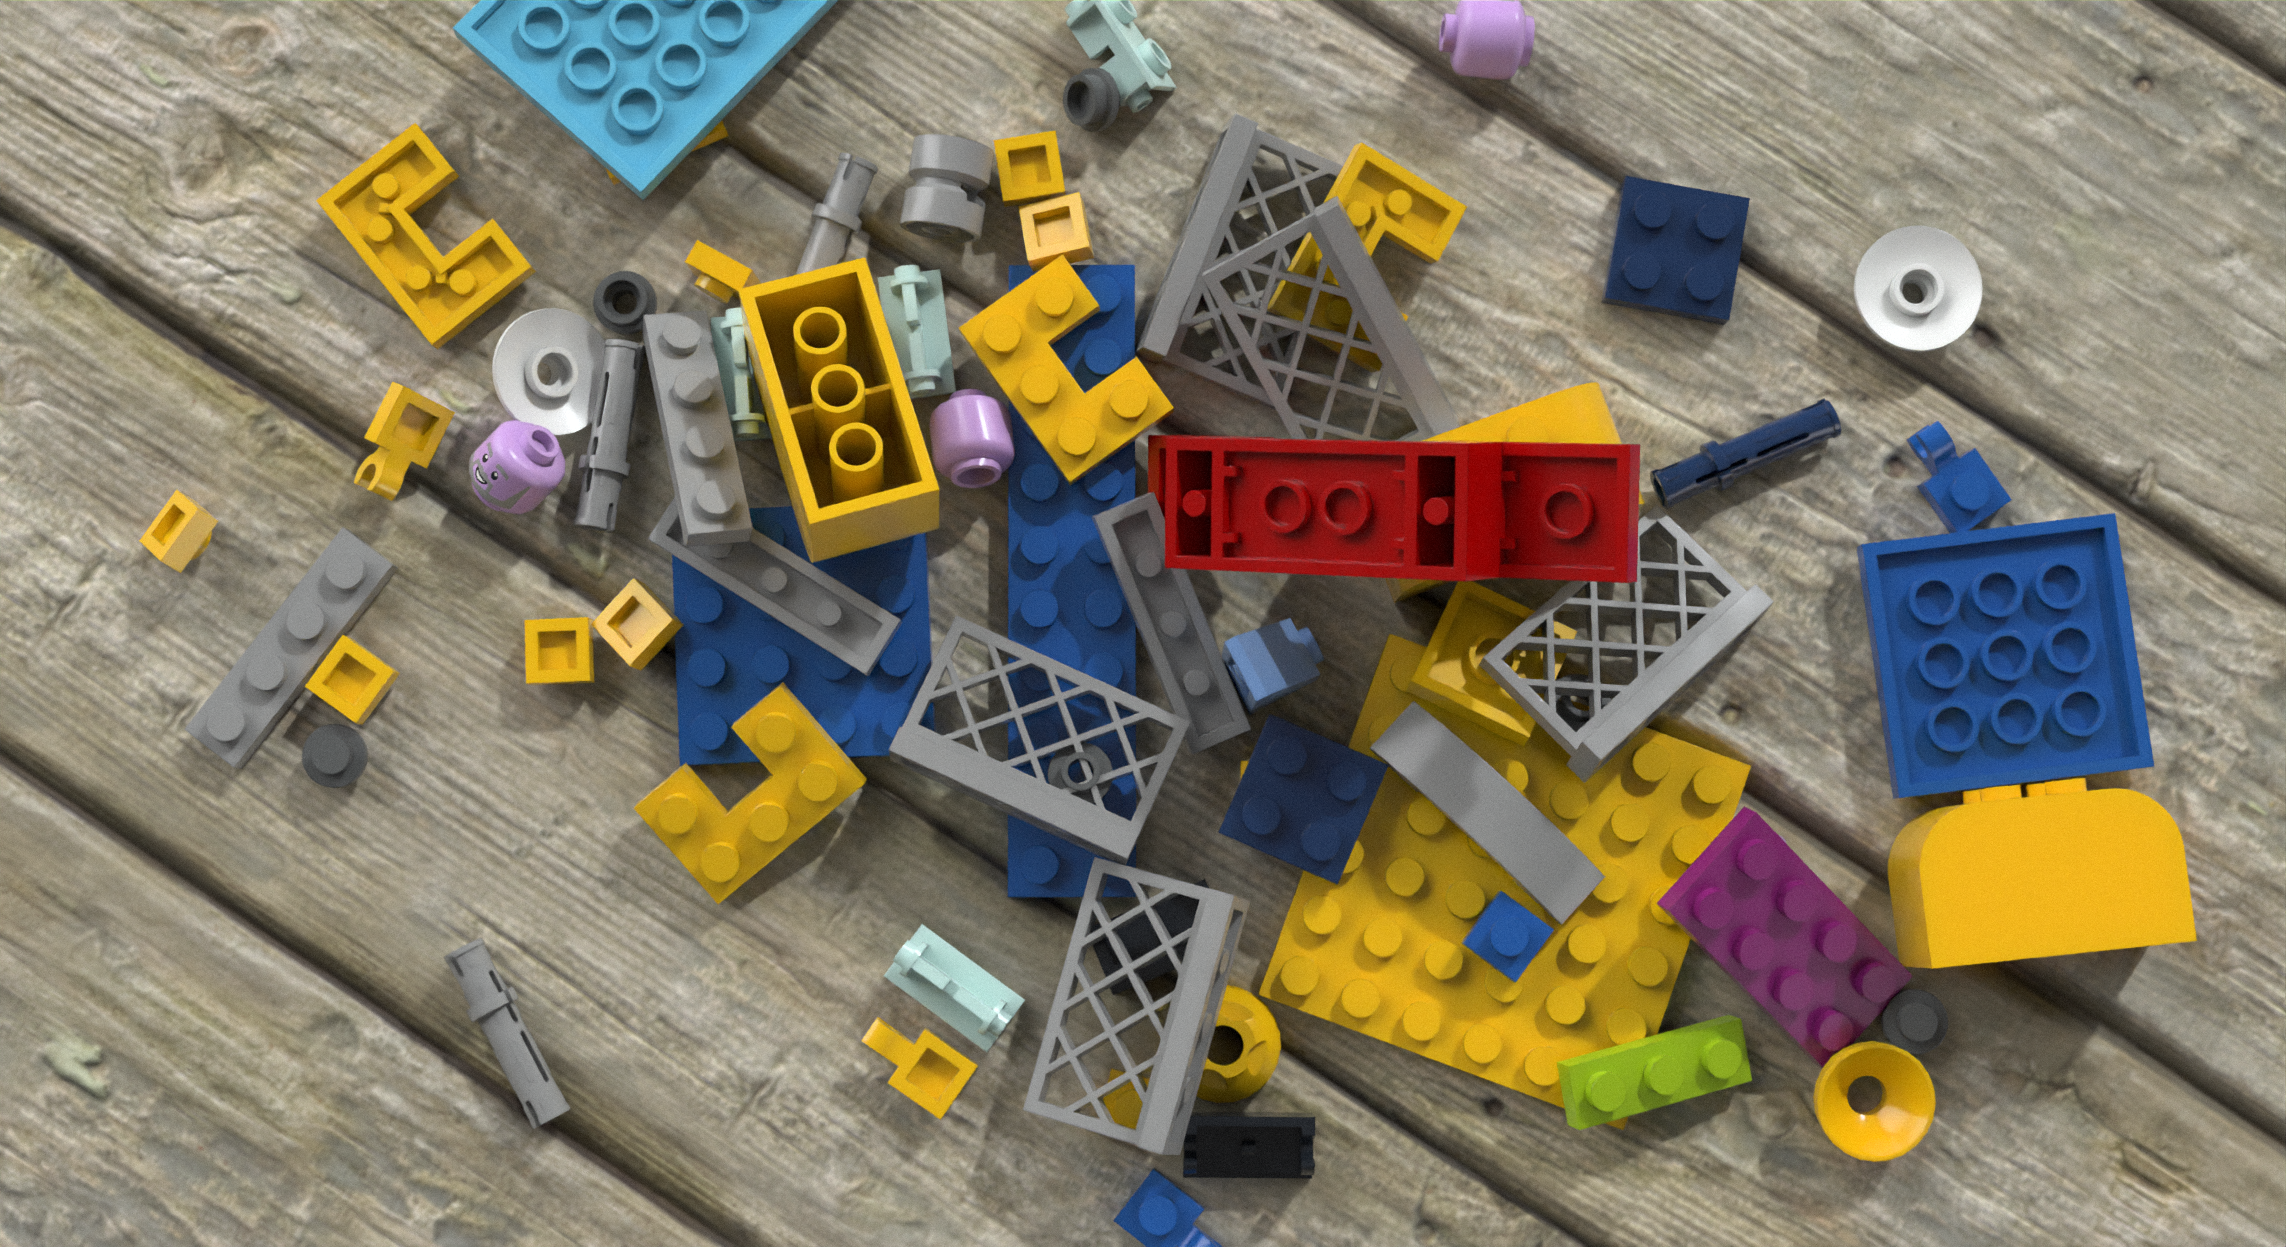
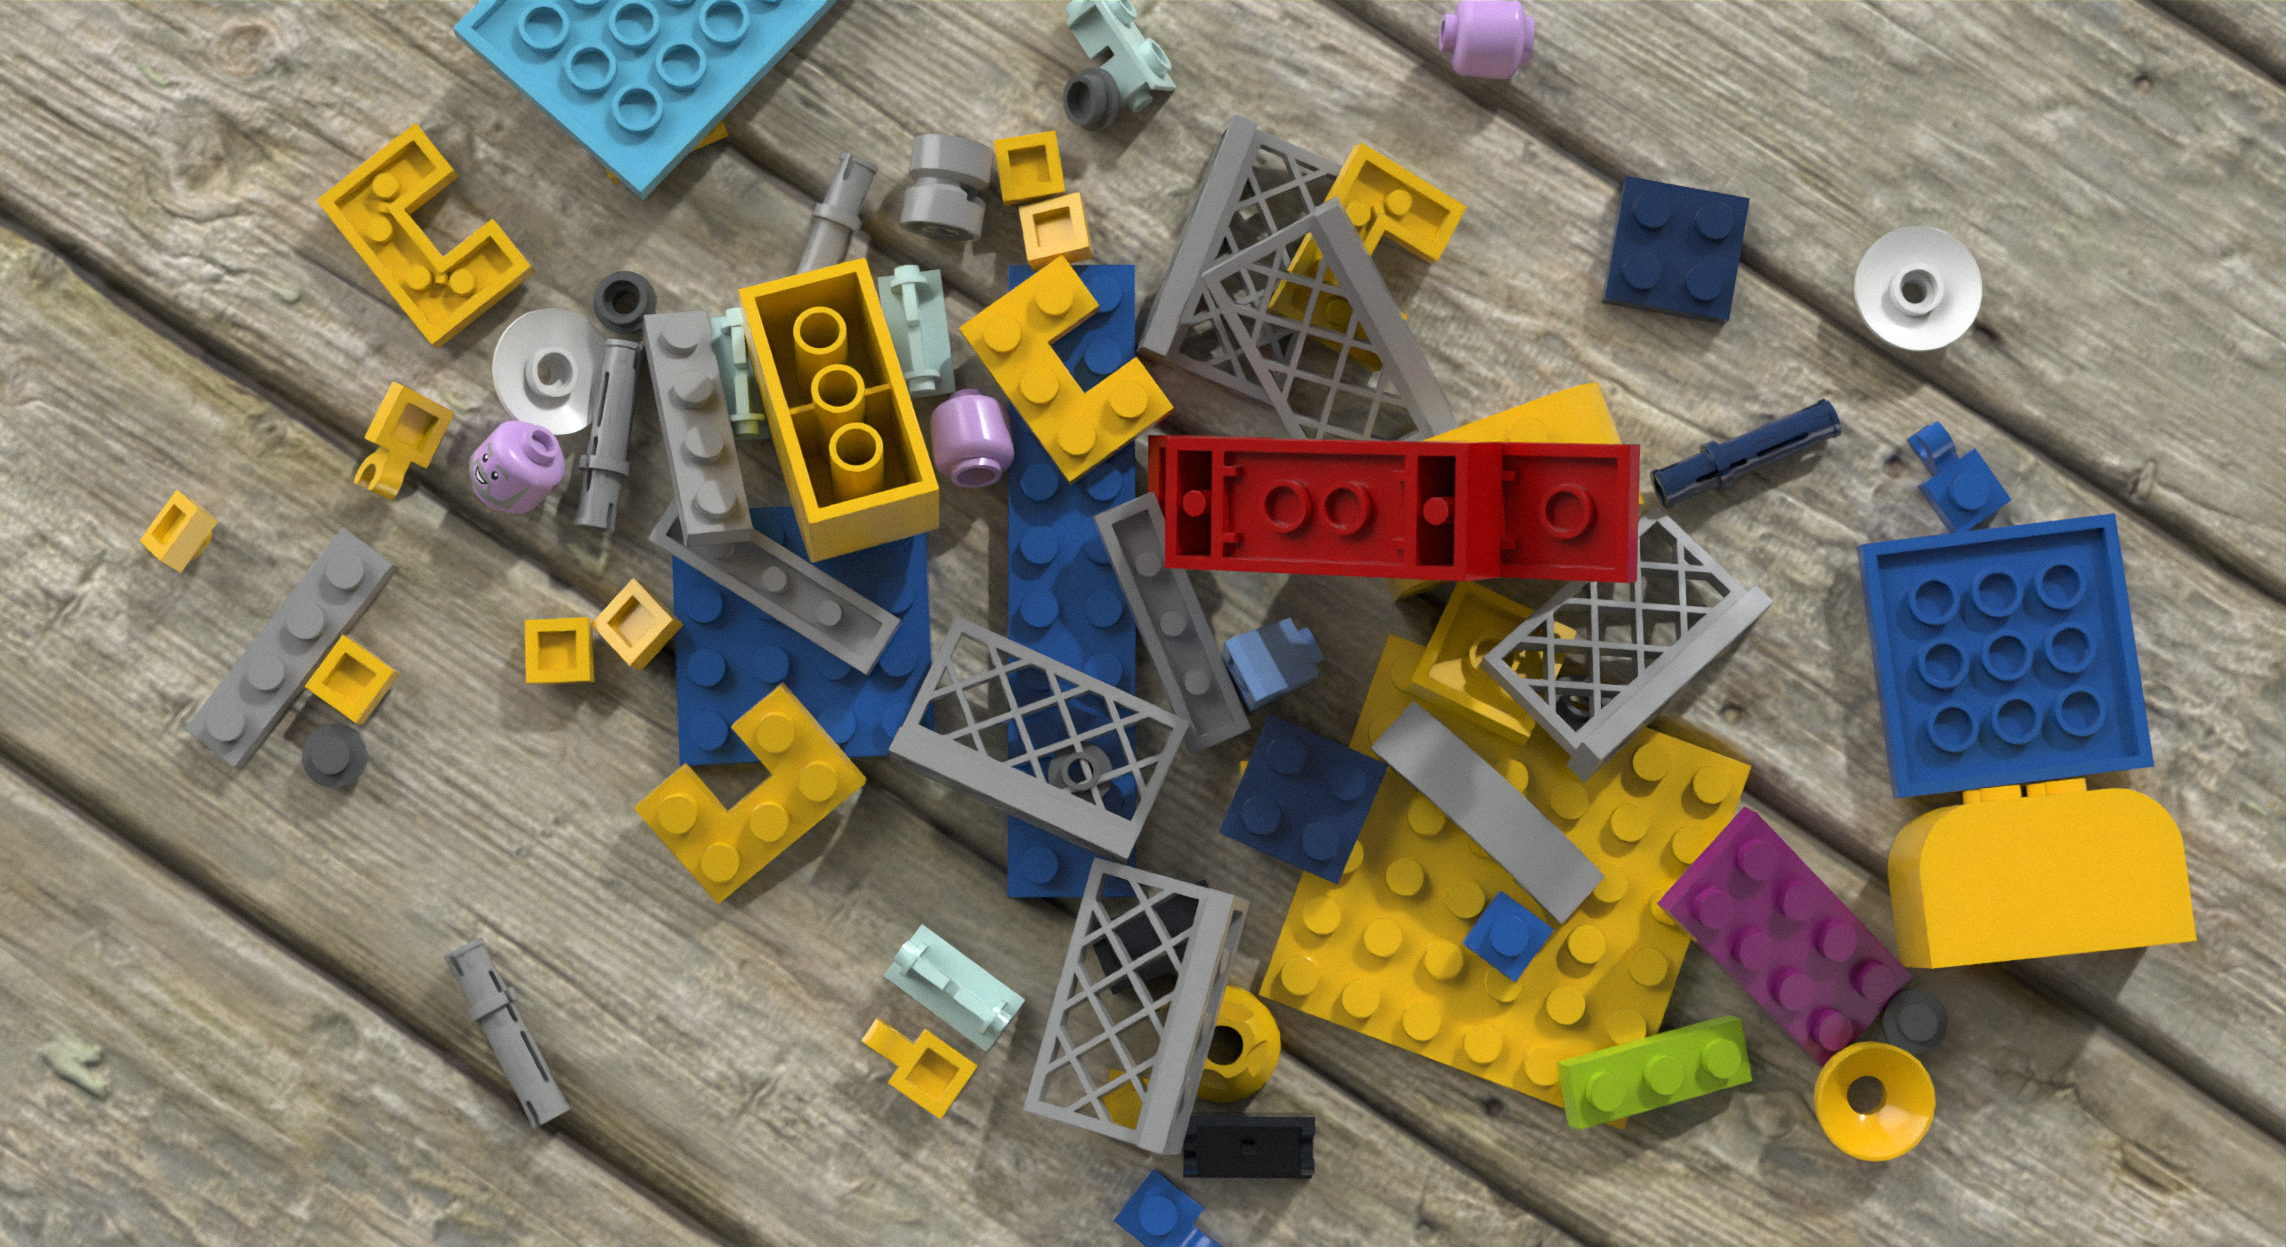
yellow plate [685,240,761,304] -> none

